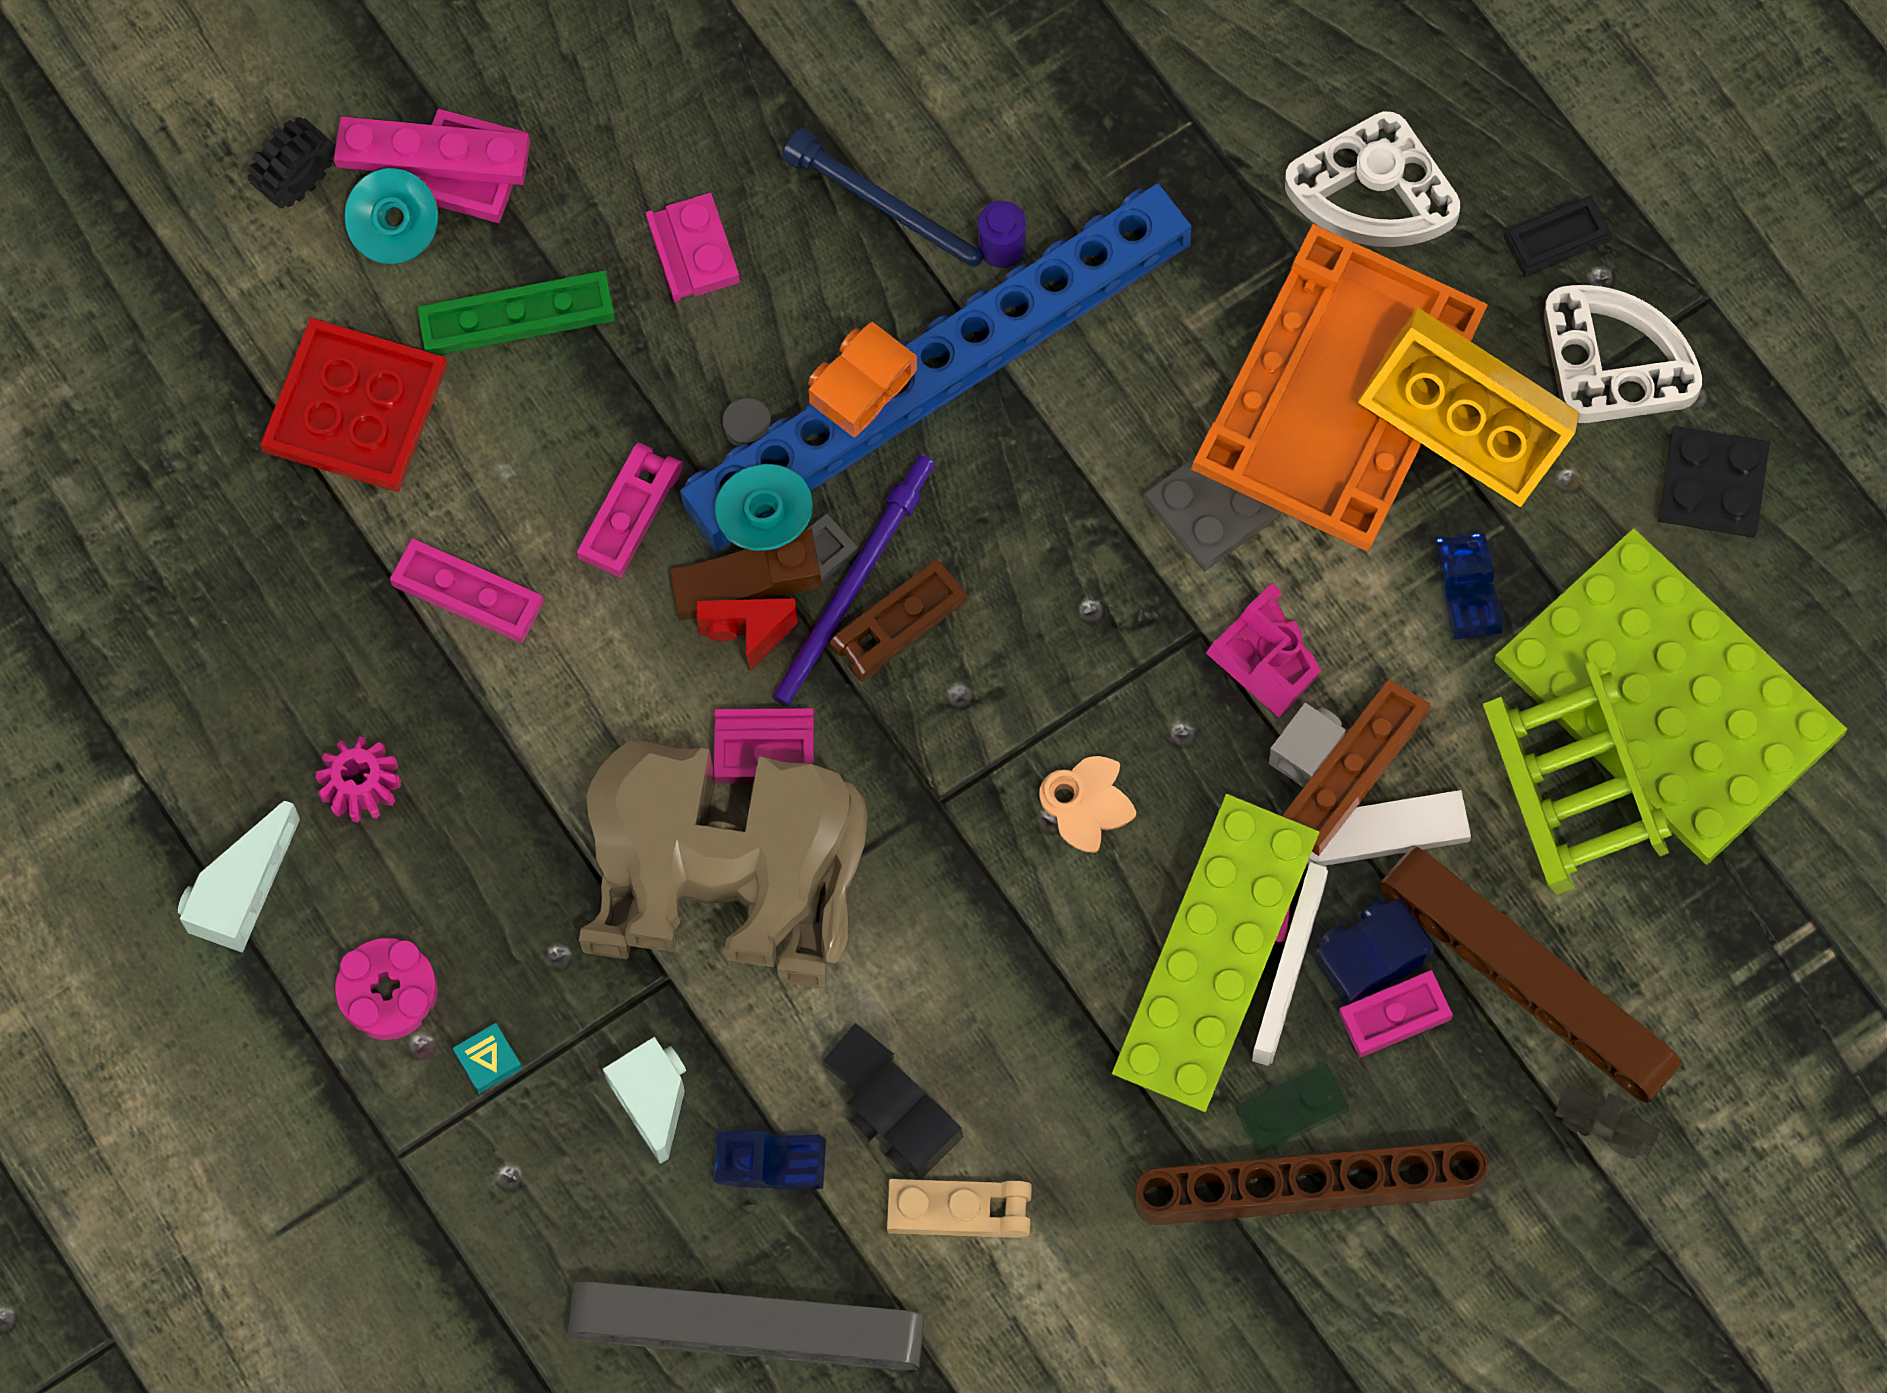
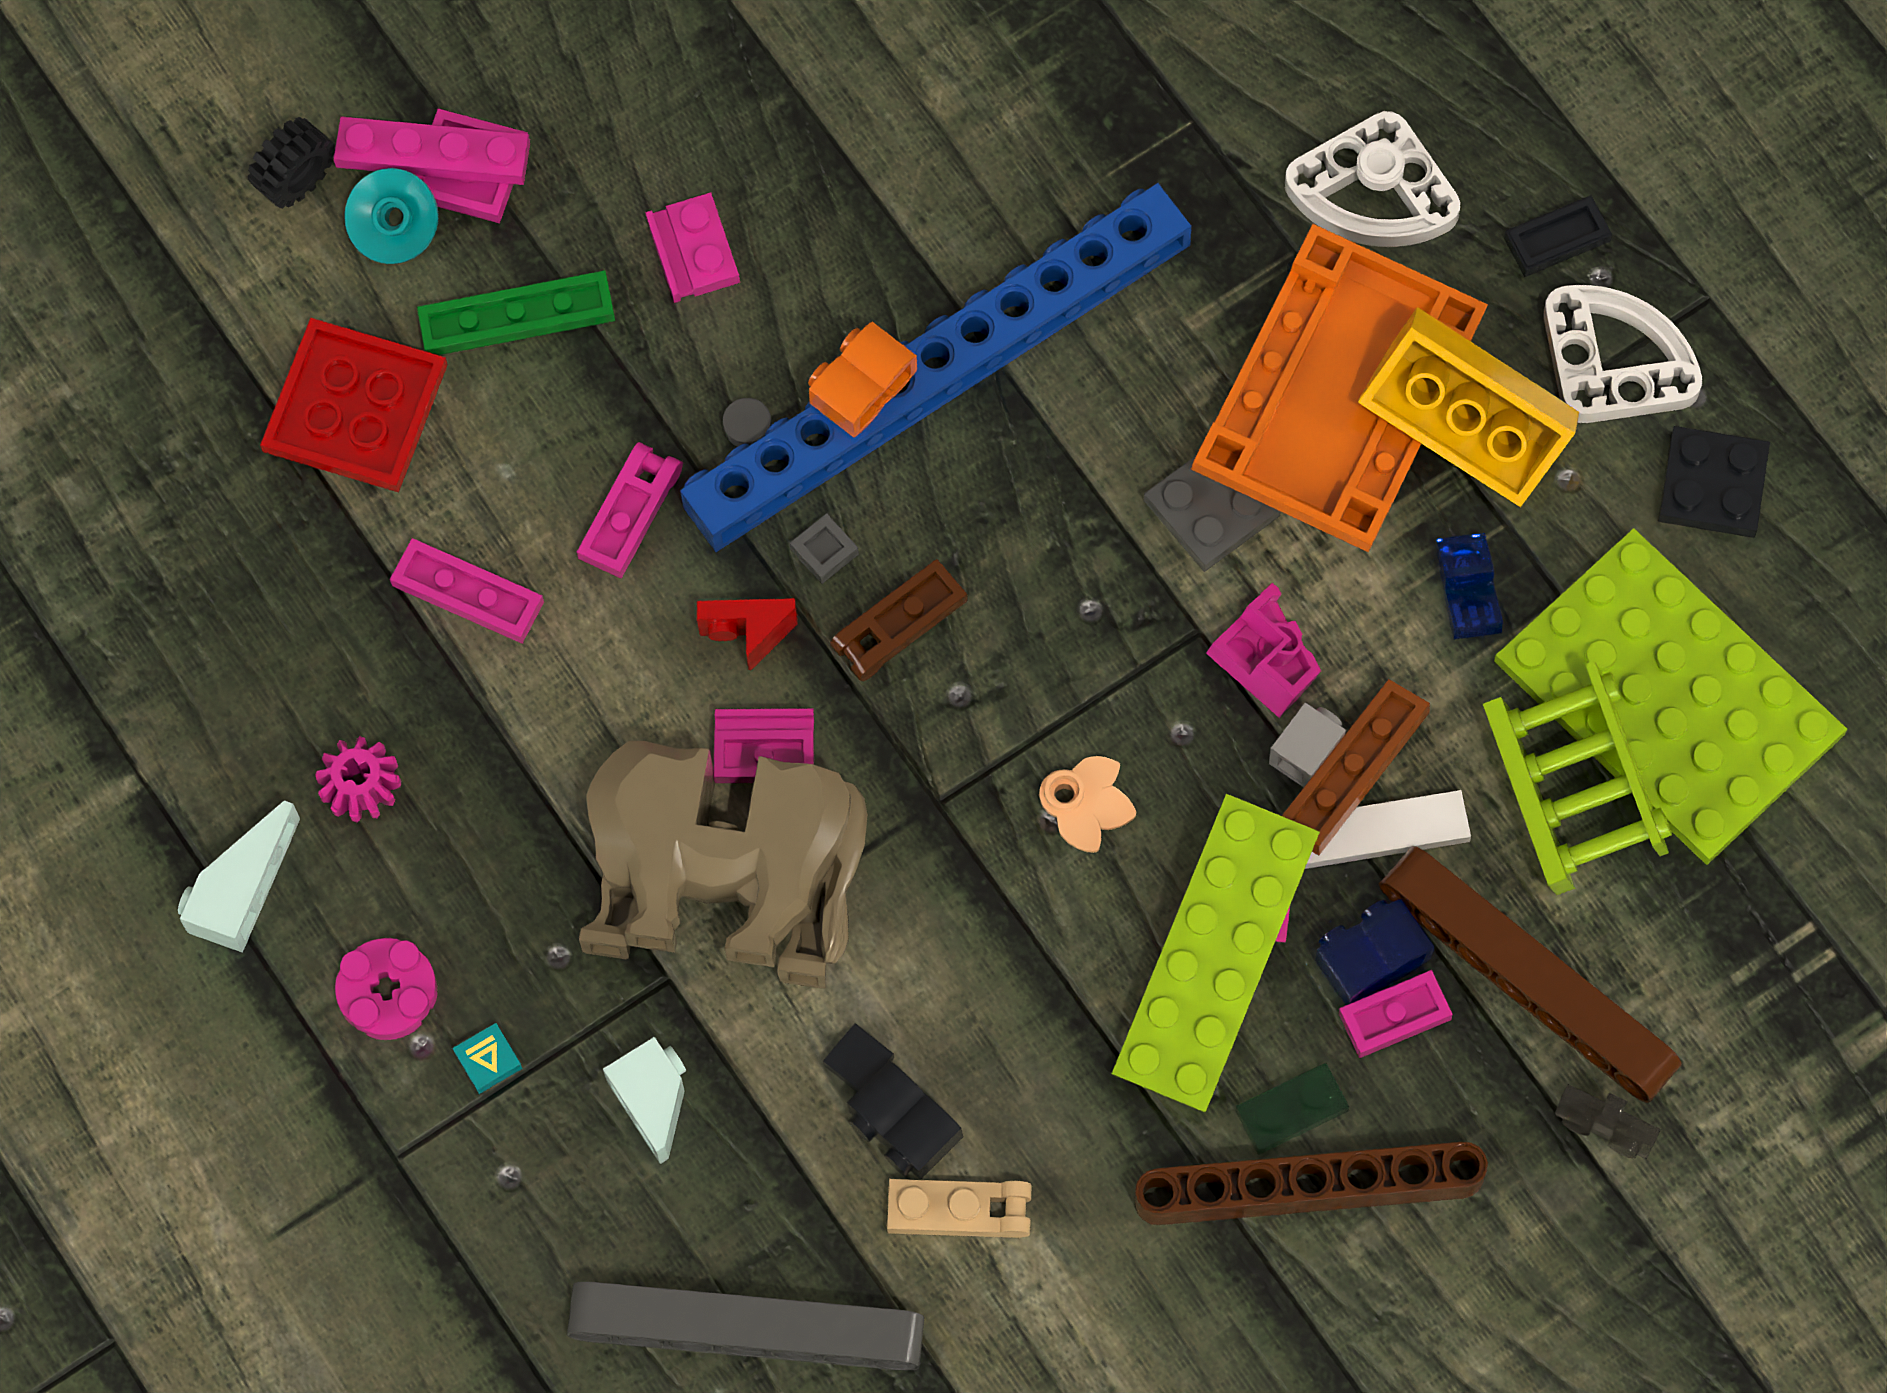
reddish brown slope [670,529,822,621] -> none
clear blue slope [714,1131,826,1189] -> none
teal dish [715,464,813,551] -> none
dark purple bar [772,455,935,707] -> none
dark blue piece [782,127,983,267] -> none
dark purple brick [978,201,1026,268] -> none
white tile [1252,862,1328,1066] -> none

